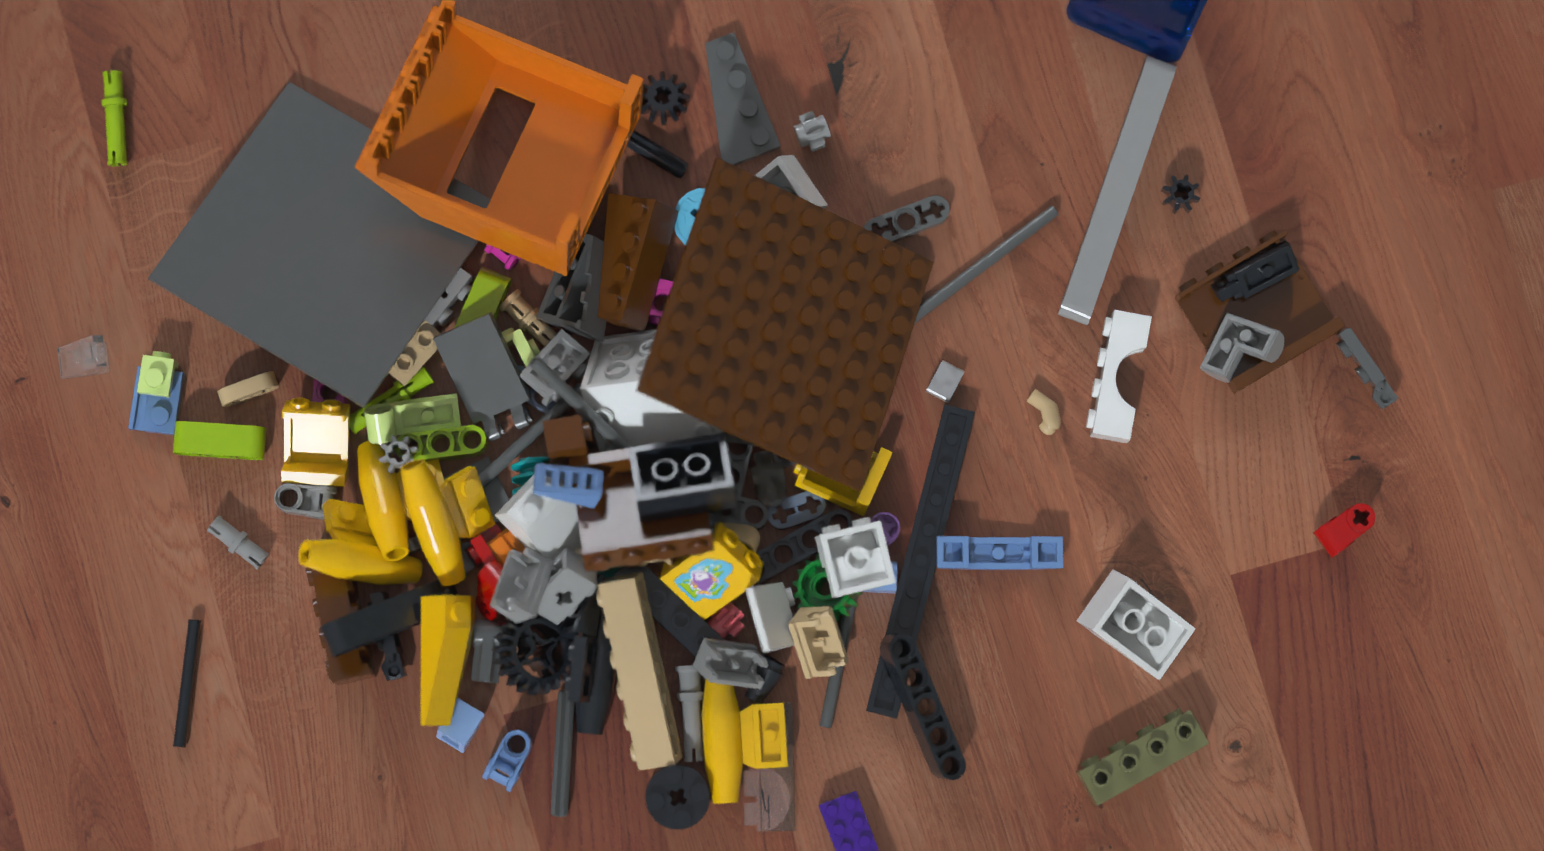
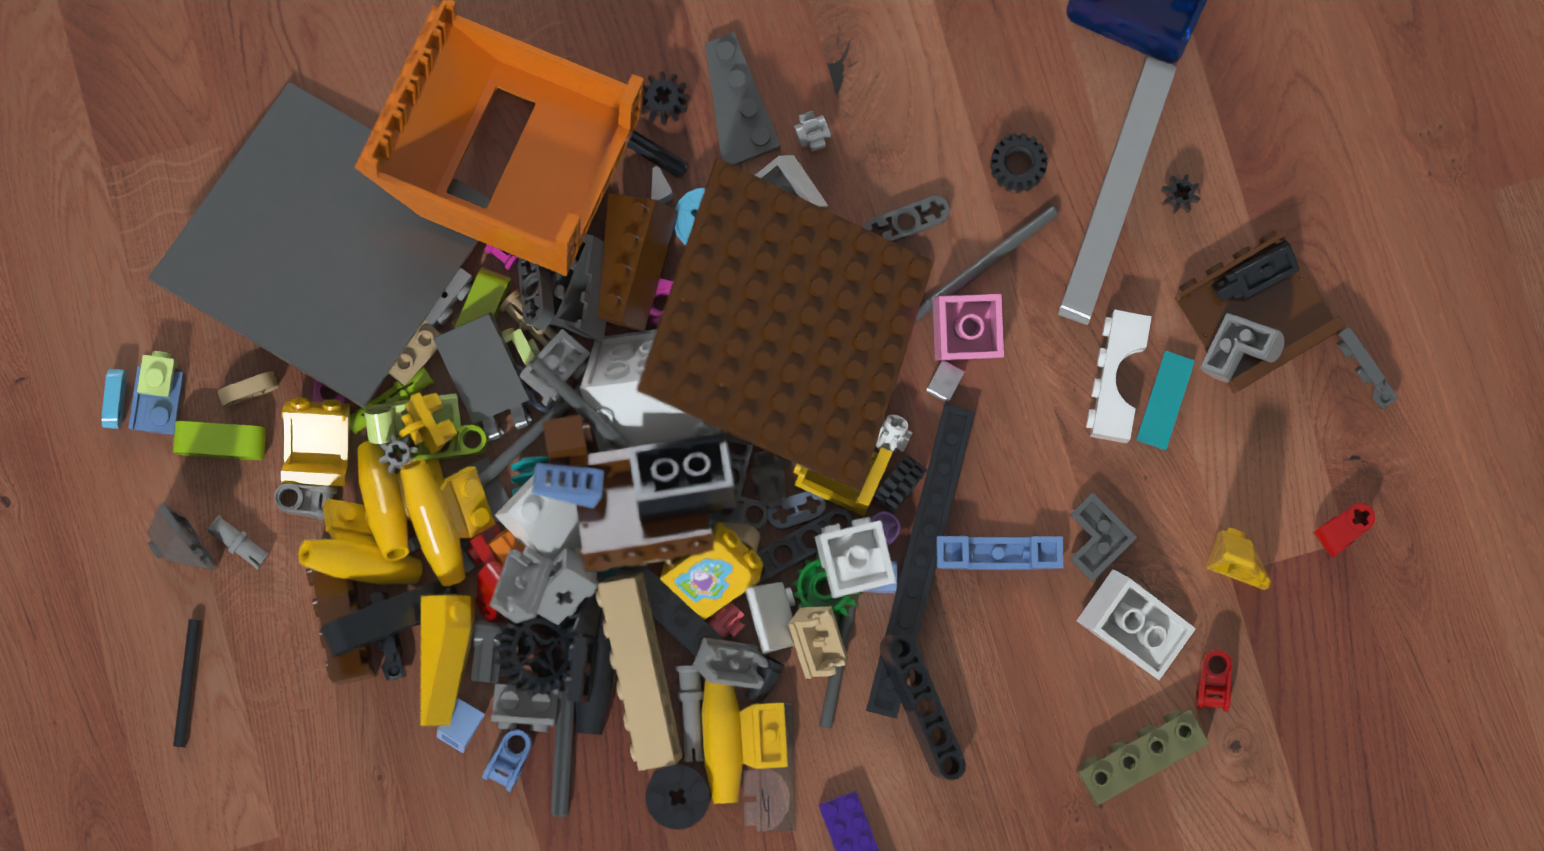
clear slope [57,335,110,379] -> none
lime pin [101,70,128,166] -> none
tan arm [1026,389,1061,435] -> none
none -> medium azure beam [102,368,127,429]
none -> dark grey wedge [147,503,218,571]
none -> yellow hips [399,392,457,455]
none -> light grey bracket [491,684,559,732]
none -> dark grey beam [518,258,554,330]
none -> white slope [651,166,673,203]
none -> black tyre [872,455,928,514]
none -> white gear [876,414,912,454]
none -> bright pink brick [932,294,1004,361]
none -> black tyre [990,133,1048,193]
none -> dark grey plate [1069,493,1137,582]
none -> teal tile [1135,351,1195,450]
none -> red piece [1195,650,1232,712]
none -> yellow wedge [1205,527,1271,590]

